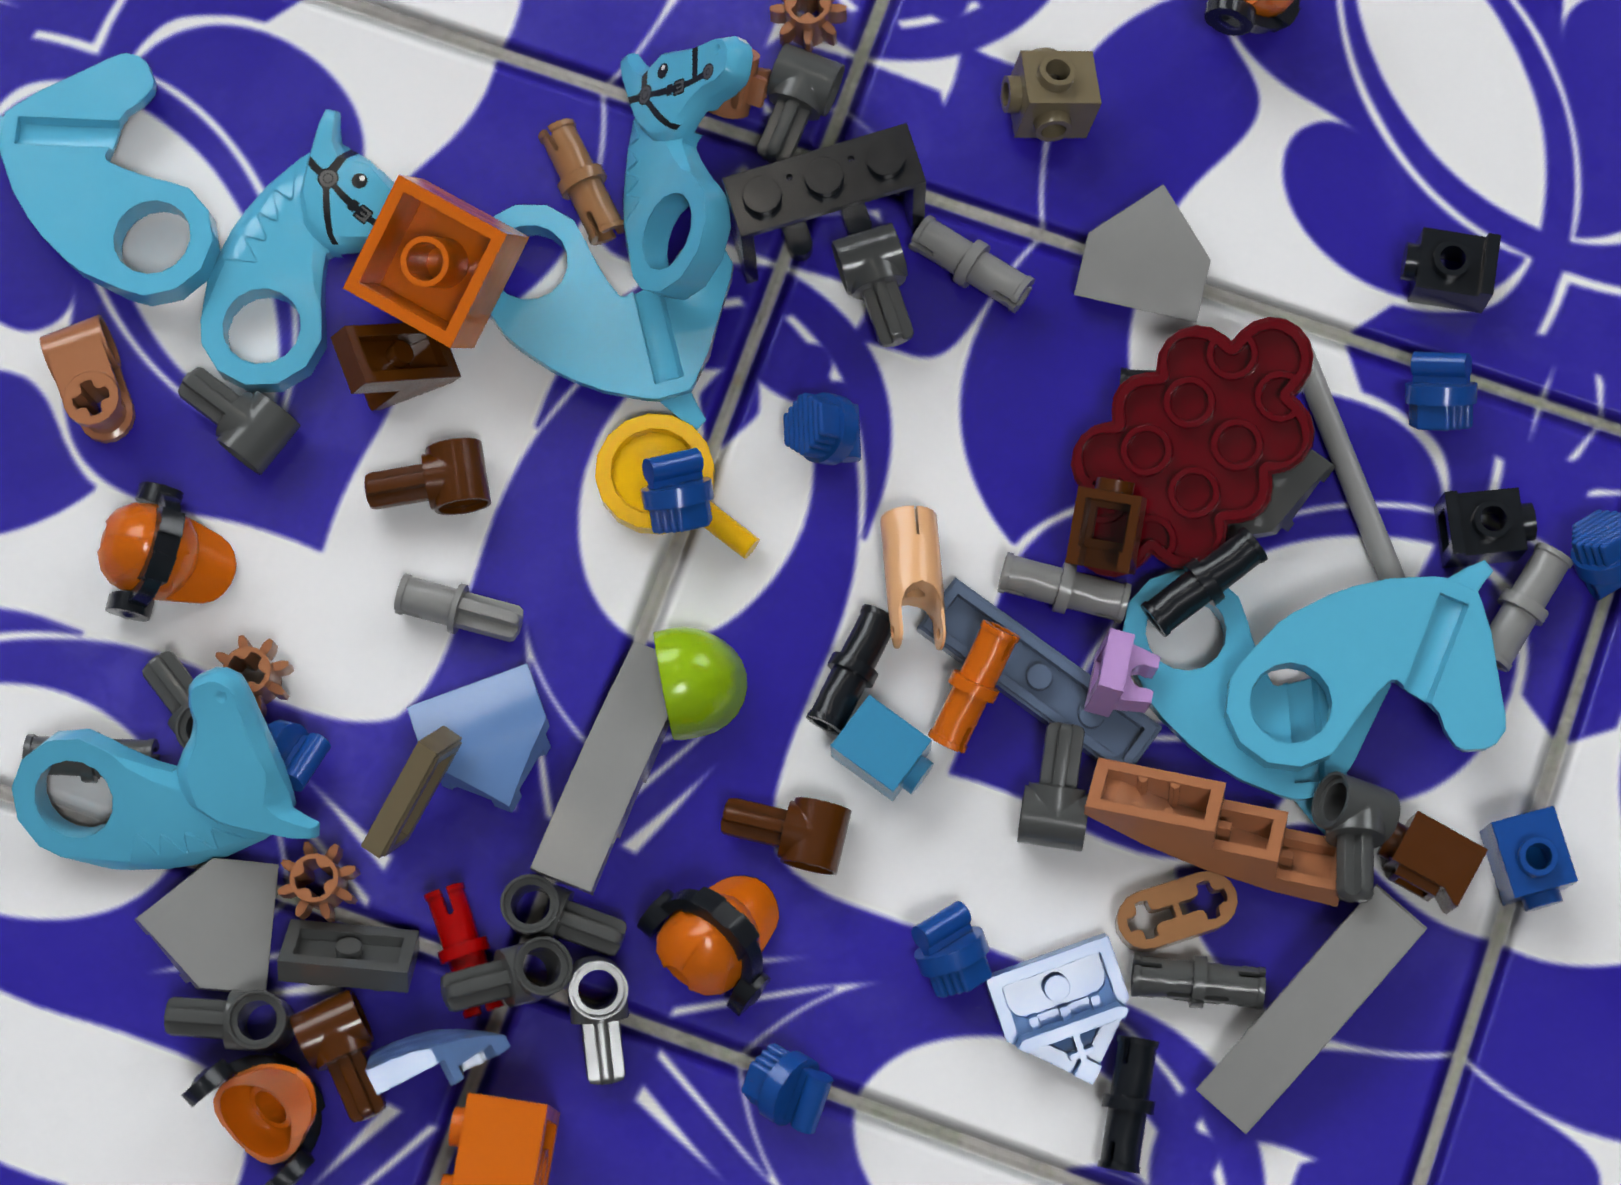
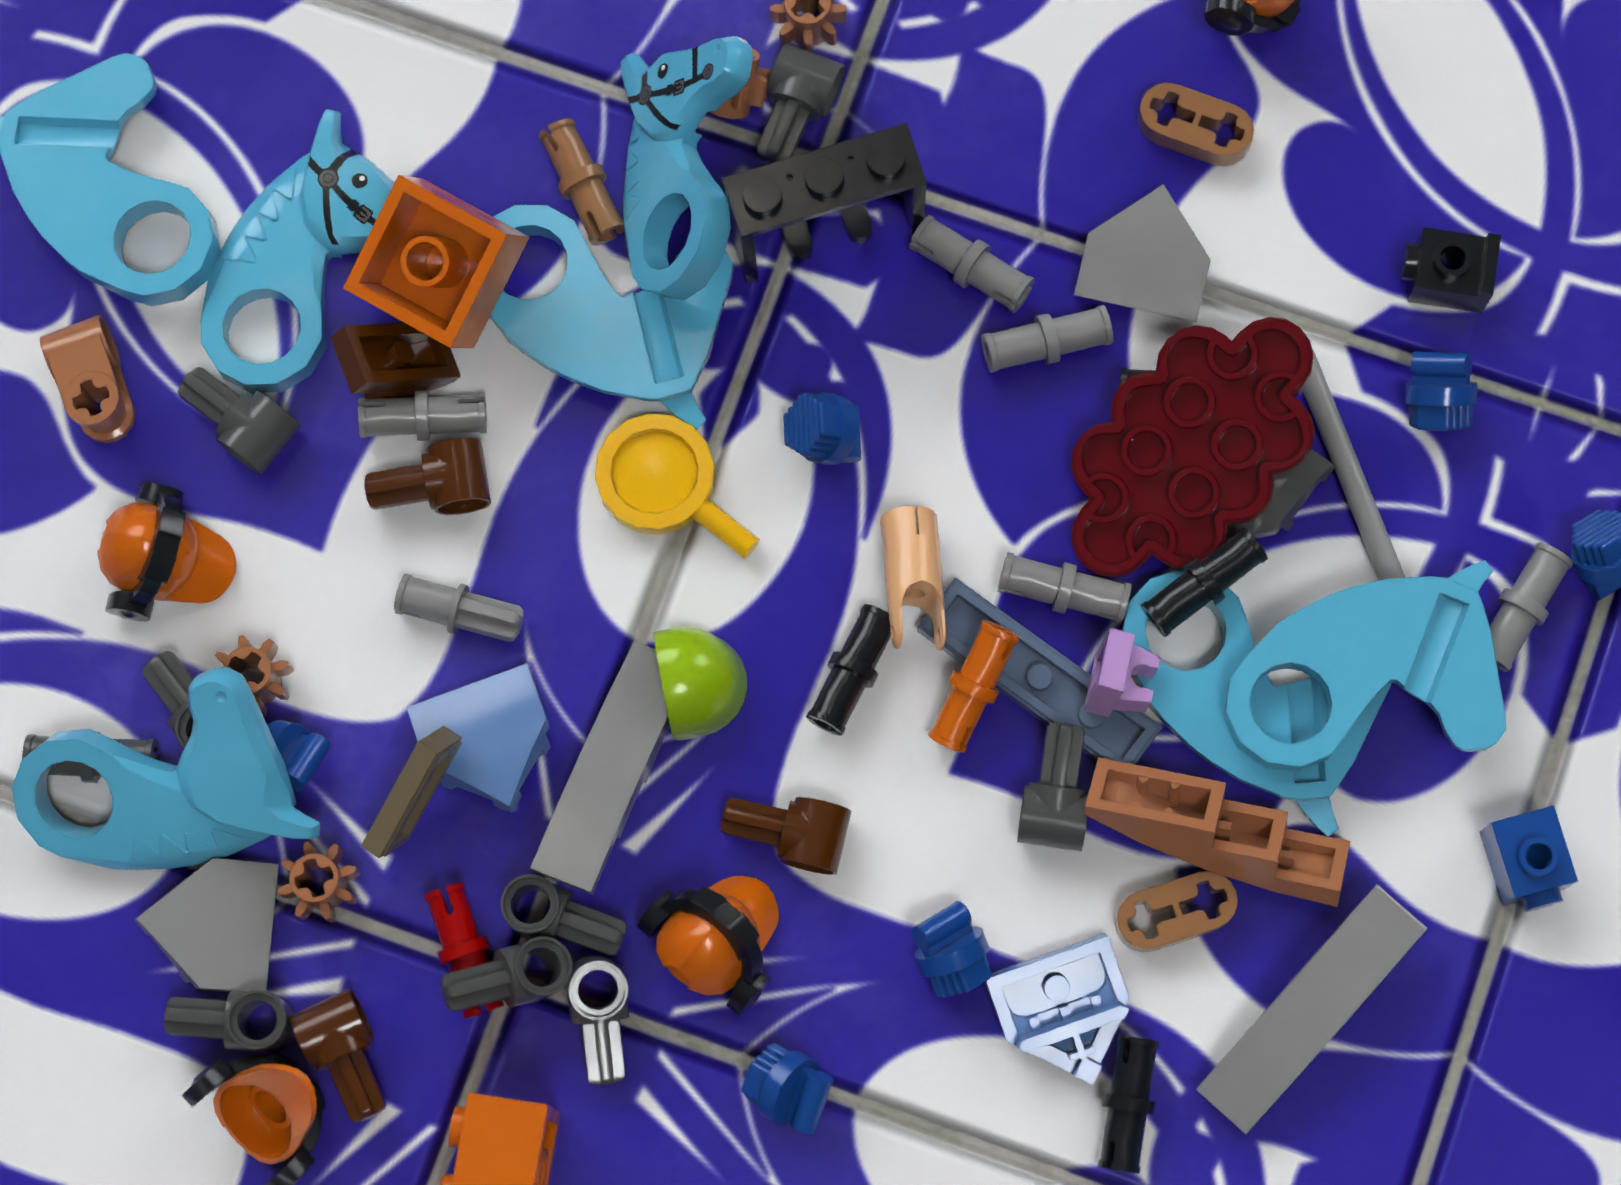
dark grey plate [277,919,420,993] -> none
medium blue slope [365,1029,511,1095] -> none
blue piece [641,448,714,534] -> none
dark azure brick [830,695,934,802] -> none
dark grey axle [831,223,914,347] -> none
dark tan brick [1001,48,1102,142] -> none
reddish brown window [1065,477,1147,575] -> none
dark grey pin [1130,954,1266,1009] -> none
dark grey axle [1311,772,1400,903] -> none
reddish brown window [1377,811,1488,914] -> none
black brick [1434,487,1537,568] -> none
none -> light grey pin [358,390,487,441]
none -> light grey pin [981,305,1113,373]
none -> medium nougat beam [1138,82,1254,167]

